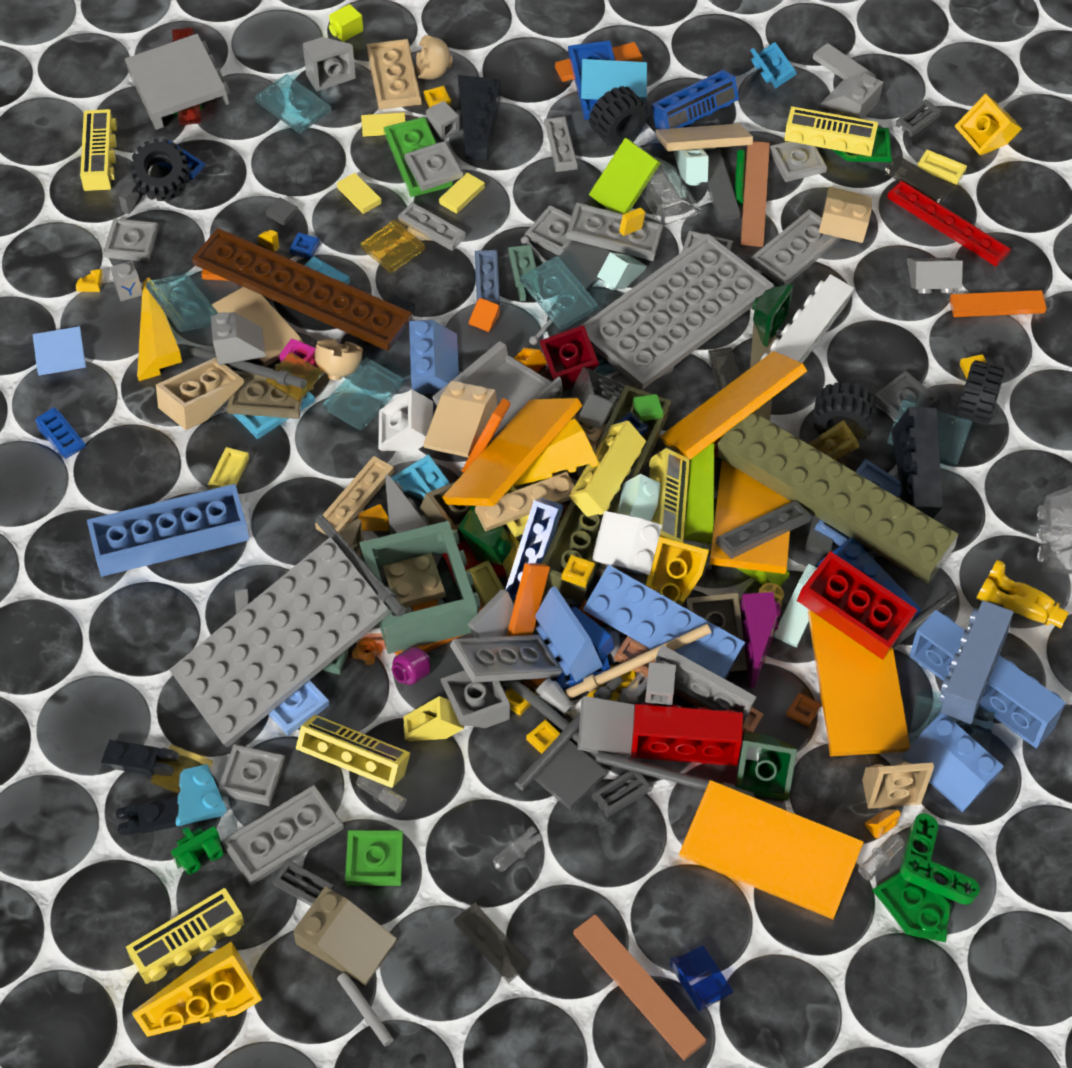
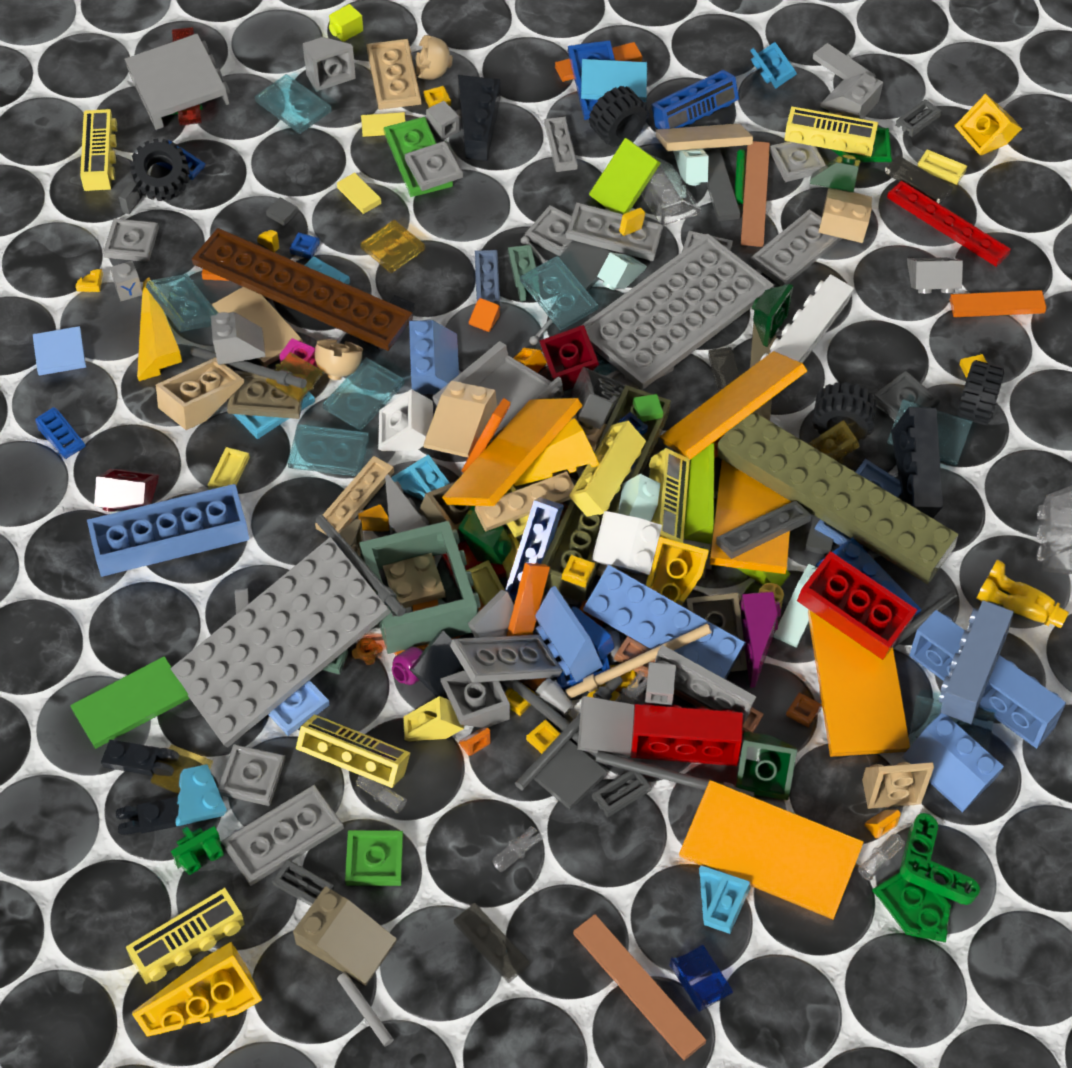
light grey tile [398,202,466,251] -> none
light yellow tile [439,172,485,214] -> none
none -> bright green tile [70,656,190,749]
none -> slope [94,468,159,512]
none -> clear light blue tile [288,424,369,476]
none -> black tile [409,631,464,700]
none -> orange slope [459,728,491,756]
none -> medium azure wing [699,865,751,934]
none -> dark green slope [809,155,860,192]

